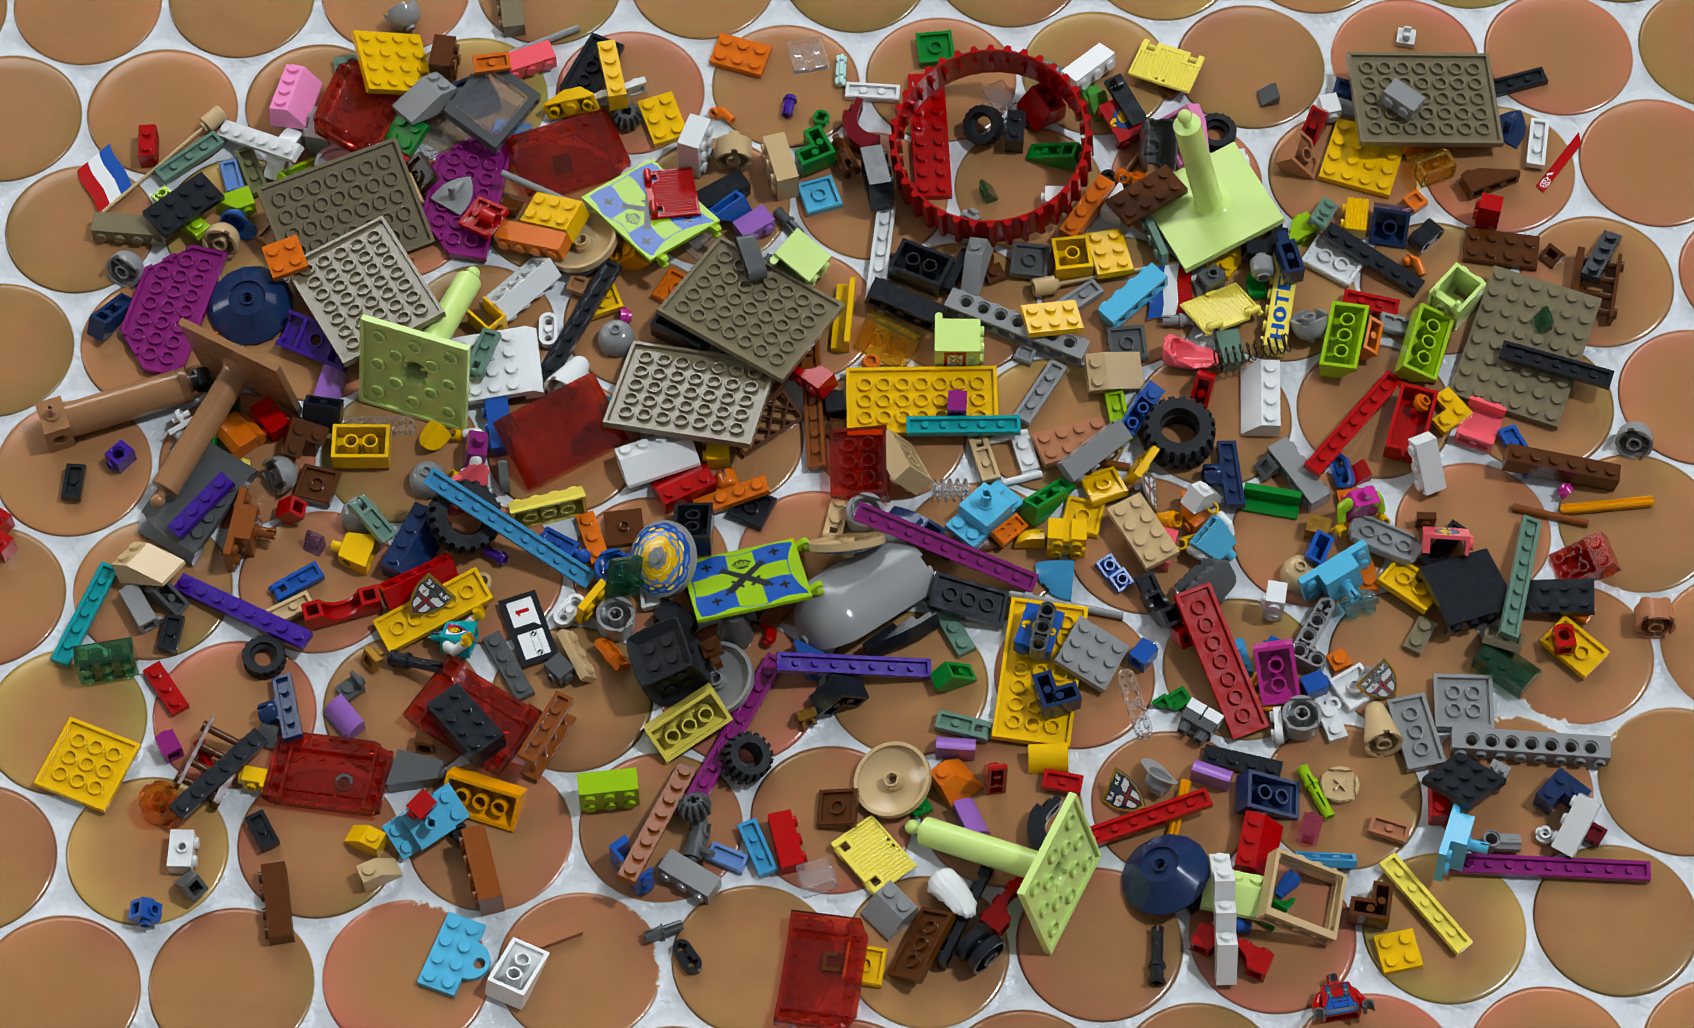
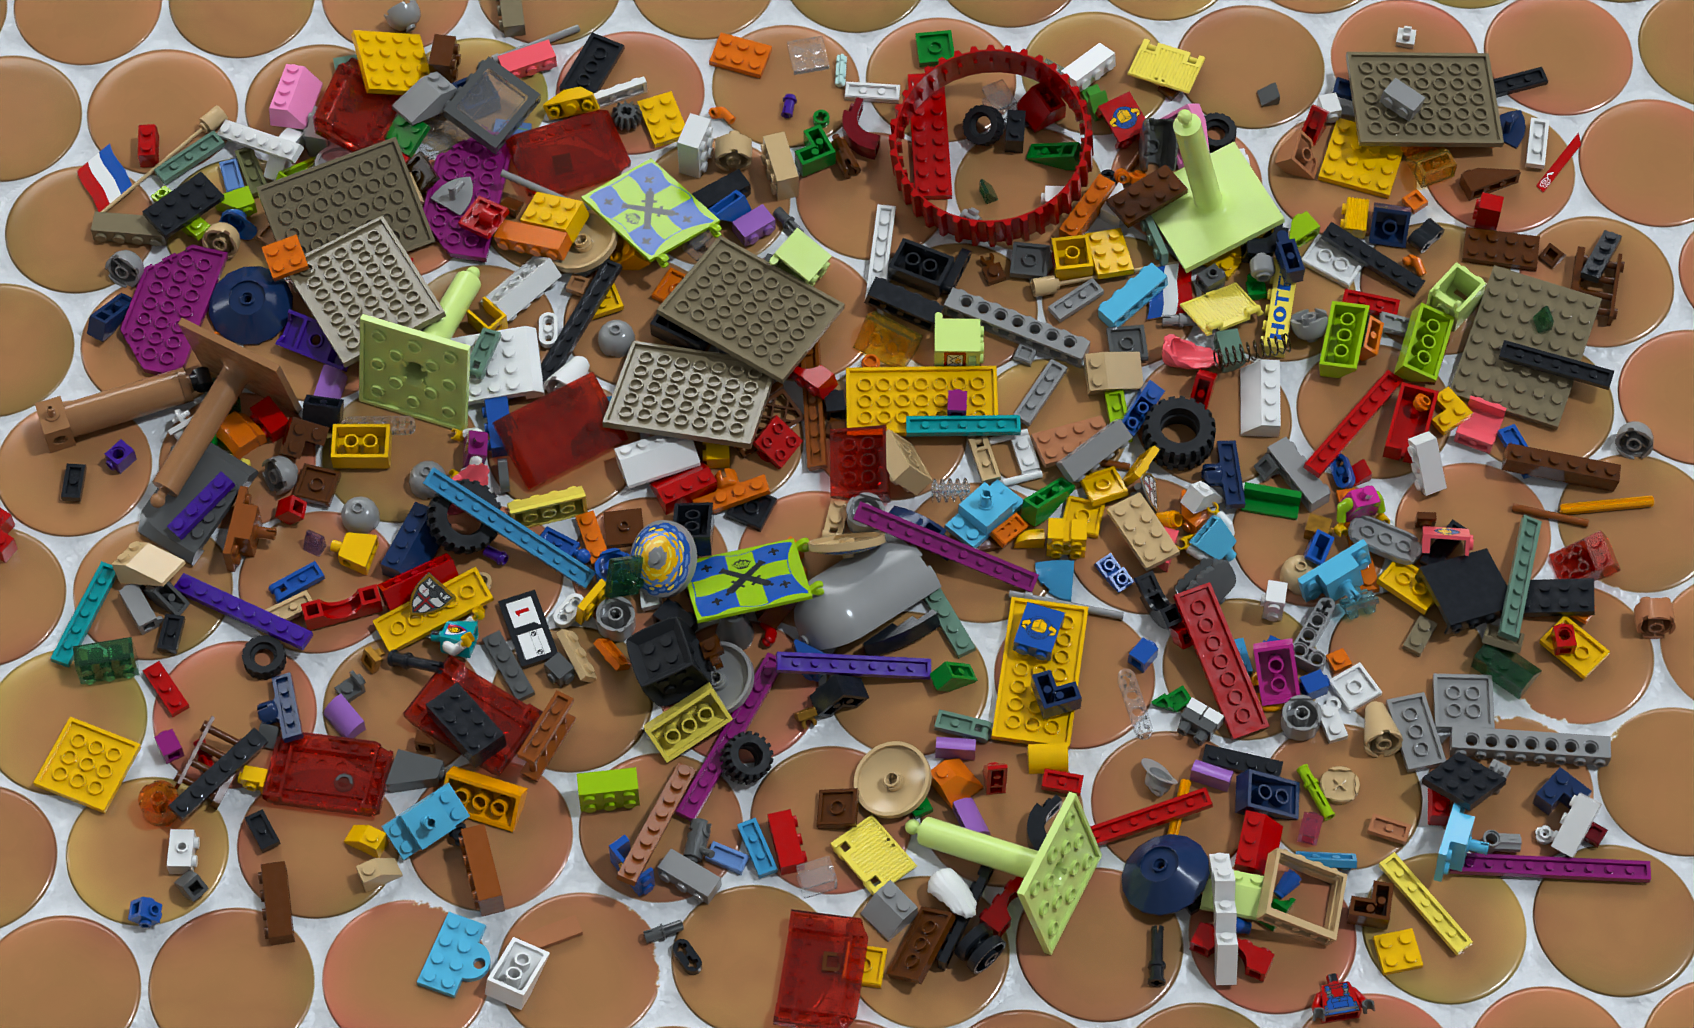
sand green plate [347,494,398,546] -> none
red brick [406,788,437,823] -> none
yellow brick [419,420,452,450] -> none
orange plate [472,51,512,75] -> none
yellow arch [597,39,628,111] -> none
dark pink plate [618,307,632,323] -> none
red window [642,167,701,220] -> none
dark grey gear [678,791,712,823] -> none
dark grey beam [735,233,767,282] -> none
medium azure tile [799,175,843,217] -> none
yellow fence [831,277,856,353] -> none
black brick [860,144,895,212] -> none
black plate [927,571,1009,629] -> none
light grey slope [961,237,993,296] -> none
yellow plate [1020,300,1084,338] -> none
dark grey beam [1029,601,1056,660] -> none
light grey plate [1053,616,1130,694] -> none
shield [1102,767,1146,812] -> none
black hinge [1104,73,1148,129] -> none
white plate [1270,706,1284,745] -> none
sand green plate [1307,196,1338,233] -> none
shield [1355,657,1397,699] -> none
dark pink plate [1557,483,1574,500] -> none
none -> red plate [753,415,803,469]

